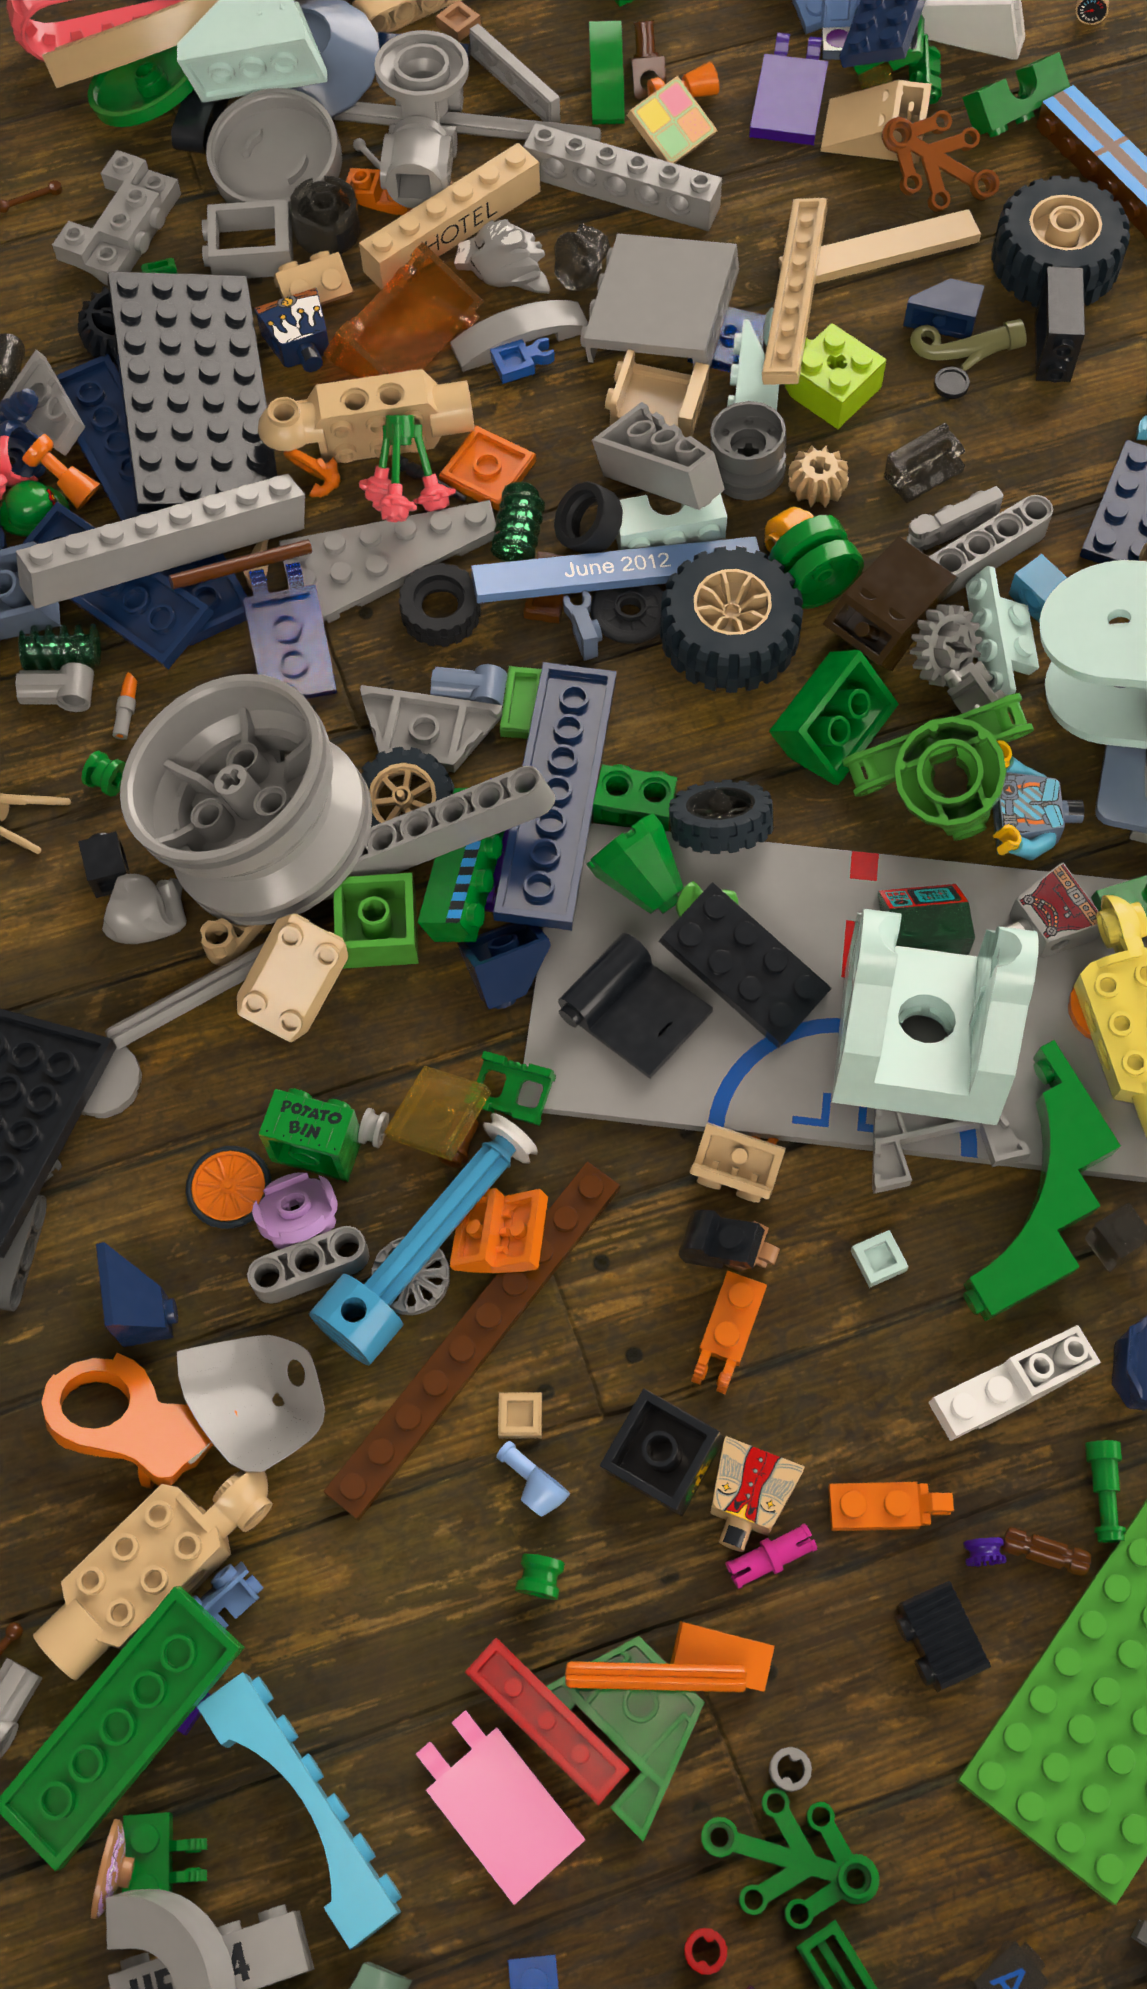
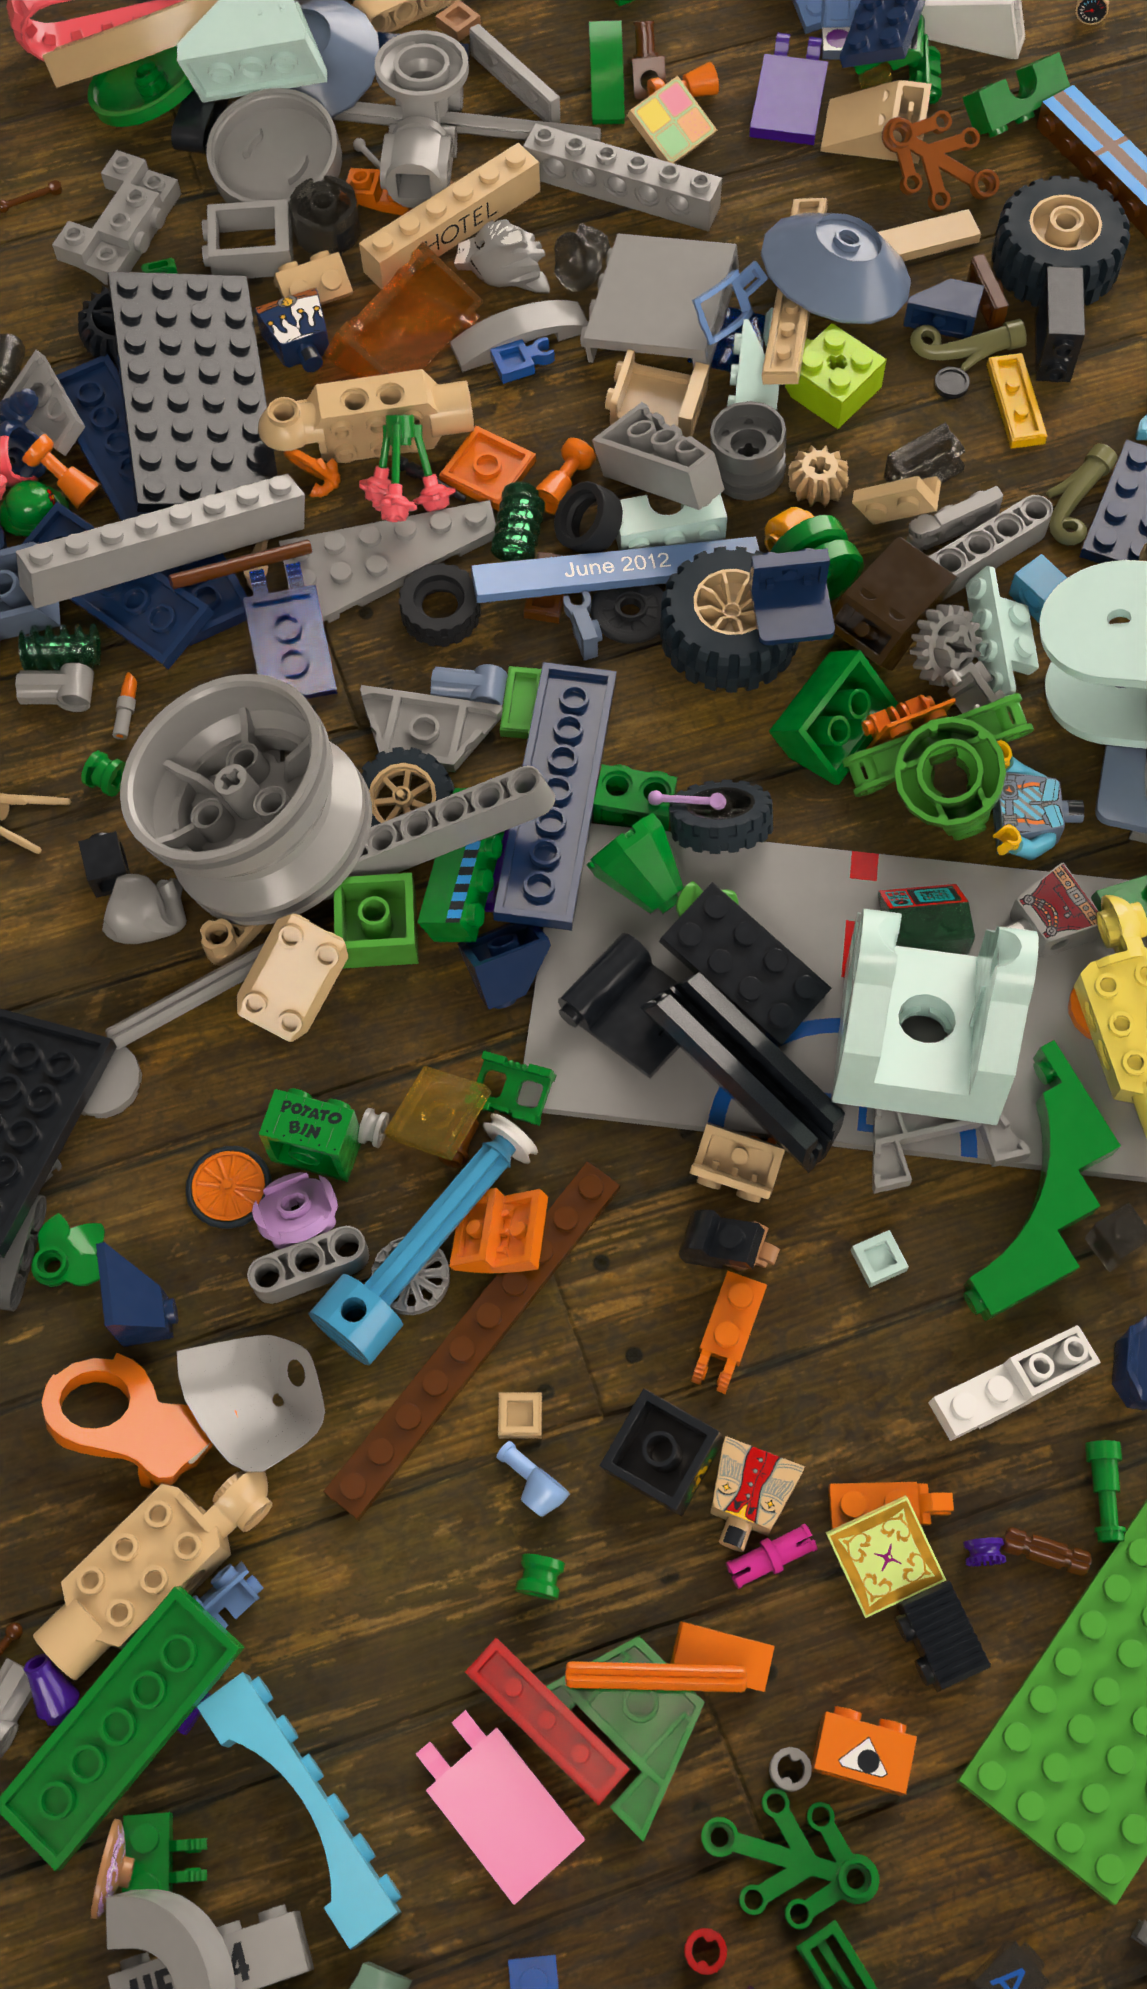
none -> dark purple cone [24,1653,79,1726]
none -> green plate [31,1213,105,1287]
none -> orange piece [531,437,596,515]
none -> black piece [639,972,845,1173]
none -> lavender hinge [648,790,726,810]
none -> medium blue sword [692,261,769,345]
none -> dark blue bracket [749,548,835,645]
none -> sand blue dish [761,213,911,324]
none -> orange brick [811,1706,917,1796]
none -> tile [826,1495,946,1618]
none -> tan bracket [852,476,941,525]
none -> orange hinge [861,695,956,749]
none -> reddish brown plate [967,254,1009,330]
none -> yellow tile [986,353,1047,449]
none -> olive plant [1046,443,1118,546]

